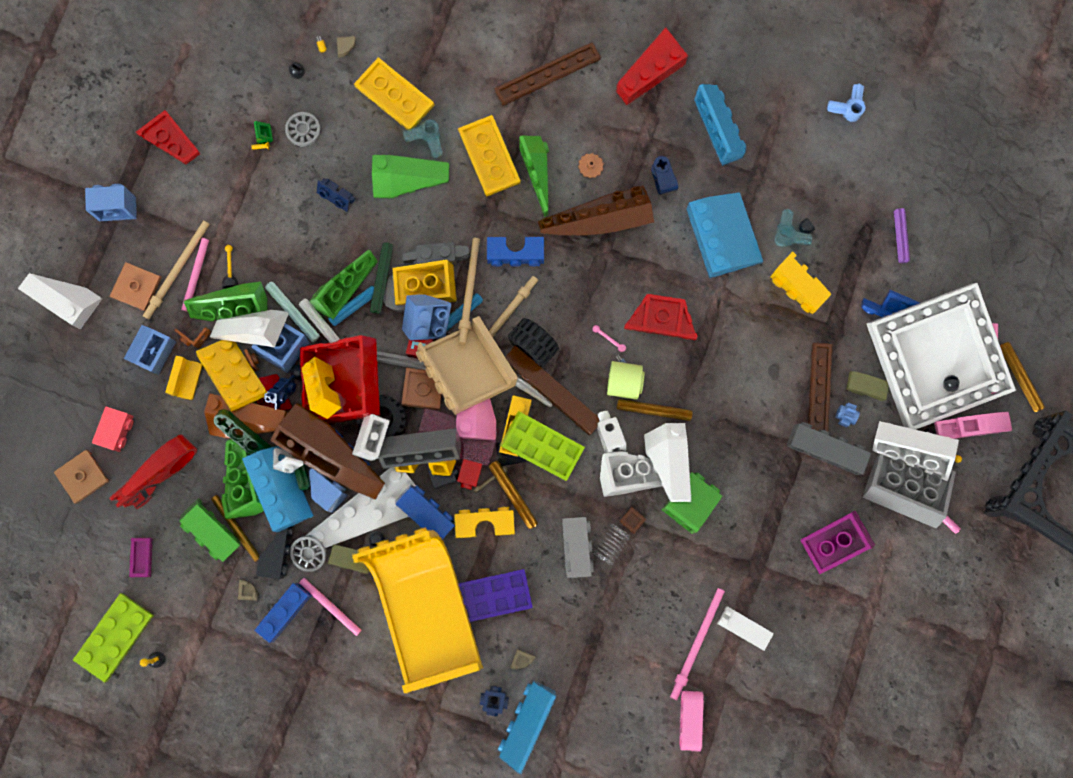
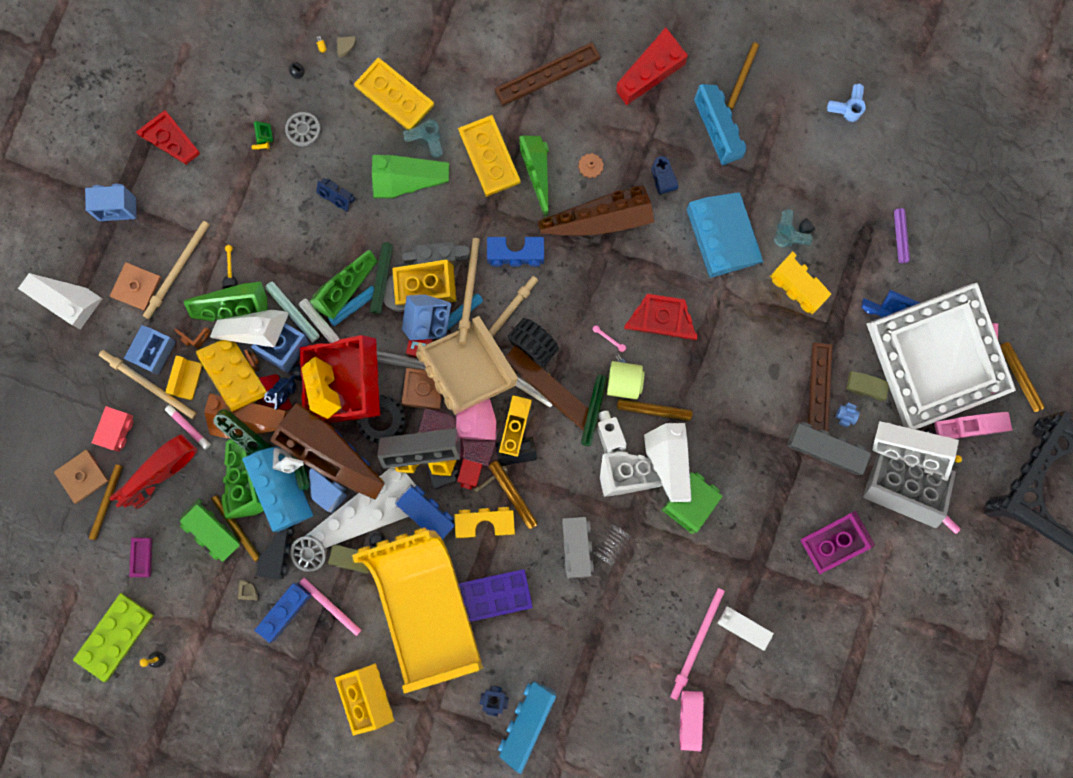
bright pink bar [181,238,209,312] -> none
white brick [353,414,389,461] -> none
lime plate [500,411,585,481] -> none
dark tan tile [510,649,536,669] -> none
reddish brown tile [619,507,646,534] -> none
black hinge [943,375,960,392] -> none
none -> pearl gold bar [88,464,123,540]
none -> tan bar [99,350,197,419]
none -> bright pink bar [165,405,211,450]
none -> yellow slope [335,663,394,735]
none -> dark green axle [581,374,607,447]
none -> pearl gold bar [726,43,759,111]

